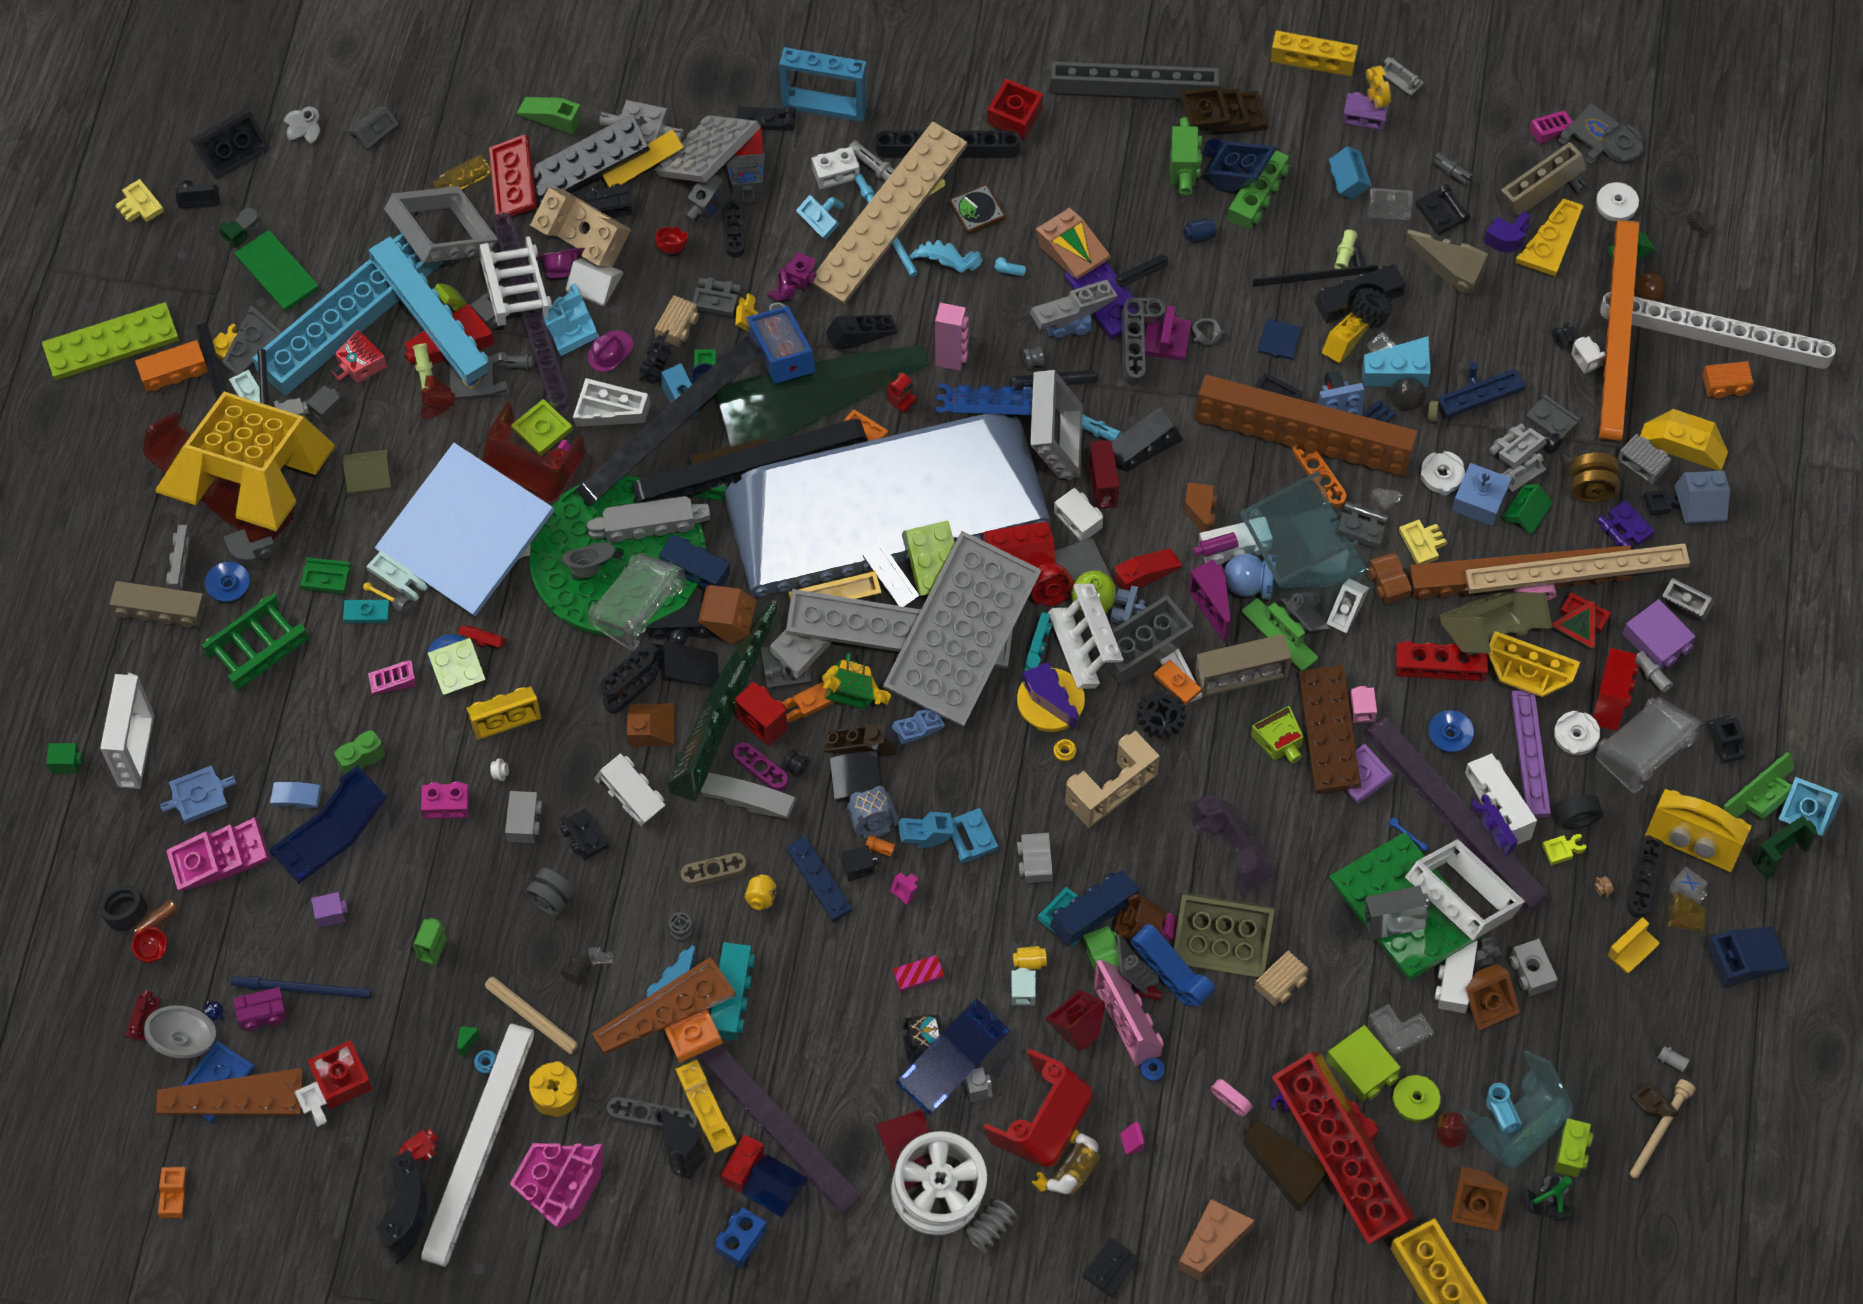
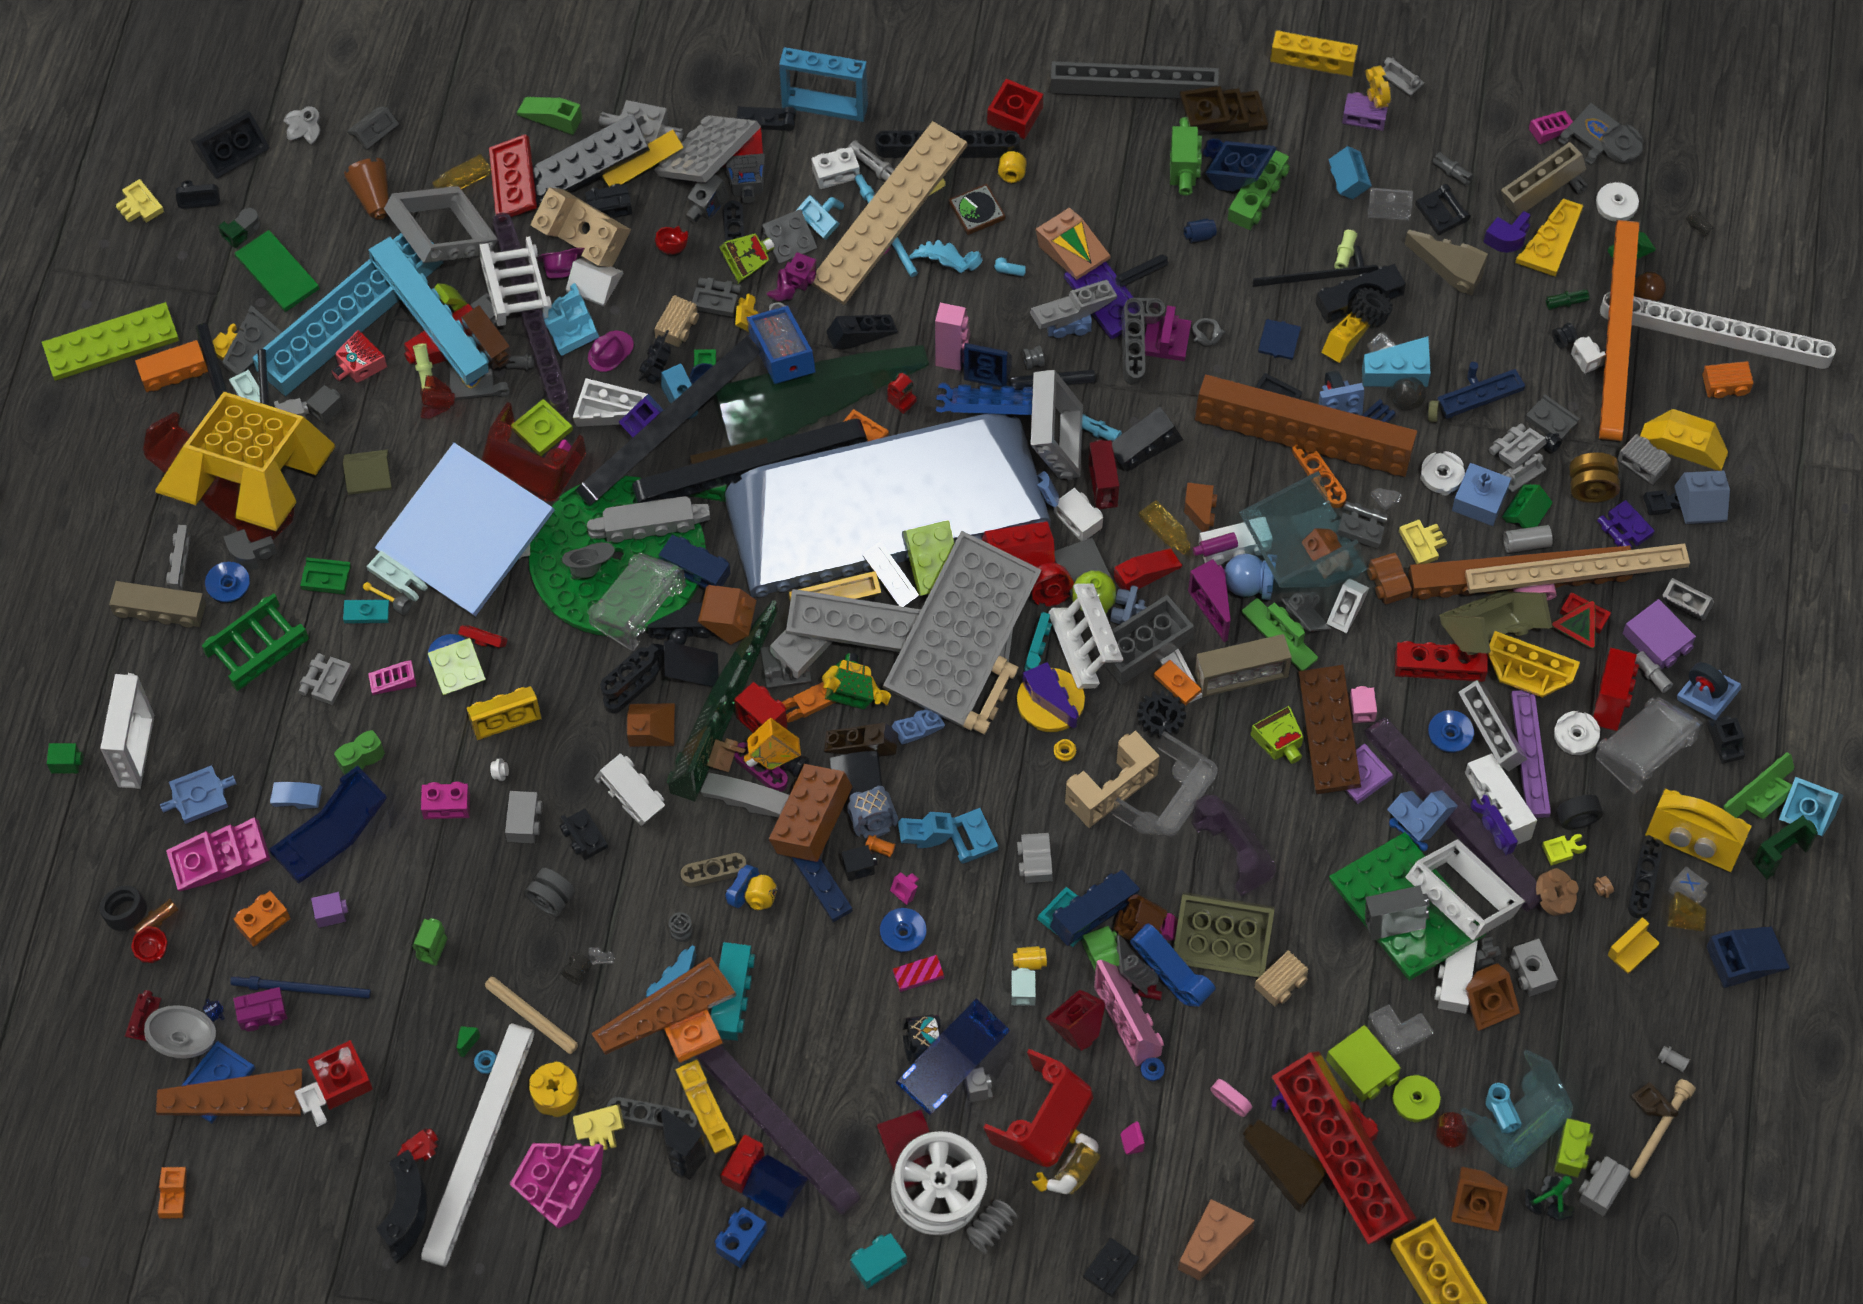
none -> orange brick [233,891,290,947]
none -> light grey plate [298,653,352,705]
none -> dark orange cone [344,158,389,220]
none -> reddish brown brick [461,305,511,369]
none -> light yellow hinge [573,1105,625,1151]
none -> dark purple brick [619,394,663,437]
none -> medium nougat bracket [707,738,745,772]
none -> lime torso [719,234,775,283]
none -> blue plate [726,865,759,908]
none -> light orange torso [744,718,801,769]
none -> dark grey hinge [762,209,817,264]
none -> dark orange brick [769,764,852,862]
none -> teal brick [850,1233,907,1289]
none -> blue dish [880,908,926,952]
none -> tan plate [963,655,1019,735]
none -> dark blue slope [964,343,1012,387]
none -> yellow head [998,151,1027,183]
none -> medium blue slope [1037,471,1059,507]
none -> clear windscreen [1112,731,1218,837]
none -> clear yellow hinge [1139,500,1191,555]
none -> dark orange bracket [1302,528,1353,576]
none -> medium blue brick [1387,790,1458,841]
none -> light grey brick [1458,680,1527,772]
none -> light grey pin [1504,525,1553,553]
none -> medium nougat plate [1536,868,1579,916]
none -> dark green axle [1546,289,1590,310]
none -> light grey brick [1579,1157,1630,1216]
none -> plate [1677,662,1741,720]

